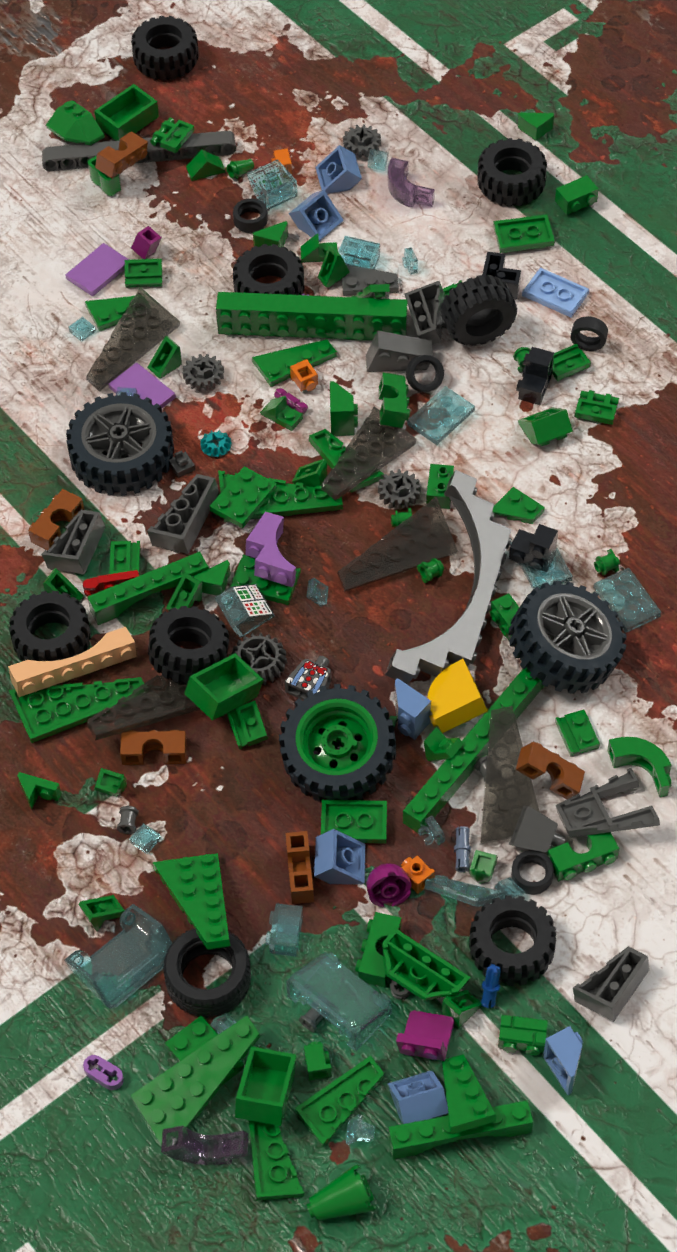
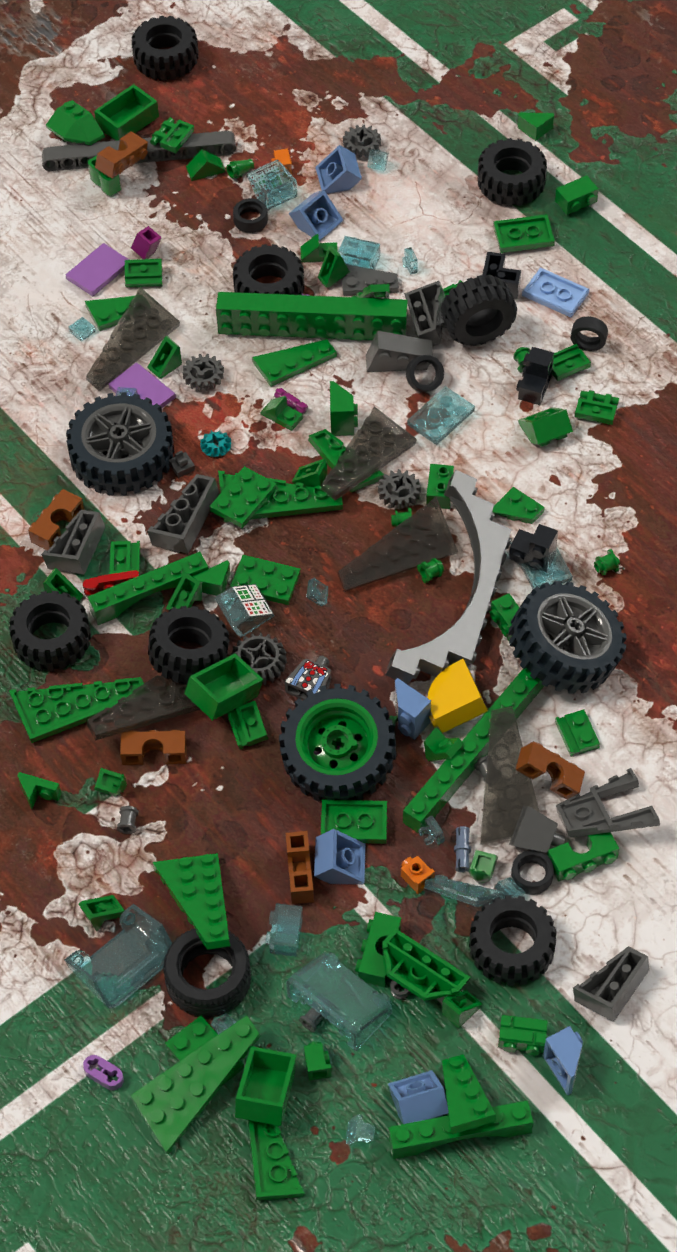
light nougat arch [8,627,137,697] -> none
clear light blue plate [130,823,161,854] -> none
clear purple arch [161,1126,248,1165] -> none
medium lavender arch [246,511,296,587] -> none
green slope [253,221,288,247] -> none
orange brick [290,359,318,392] -> none
green wing [295,1056,384,1147] -> none
green cone [307,1164,376,1221] -> none
magenta cylinder [366,863,412,907] -> none
green arch [378,372,410,428] -> none
clear purple arch [388,157,435,208] -> none
magenta bracket [396,1011,454,1061] -> none
blue axle [481,964,500,1008] -> none
clear light blue plate [593,568,661,633] -> none
green arch [607,737,672,798] -> none

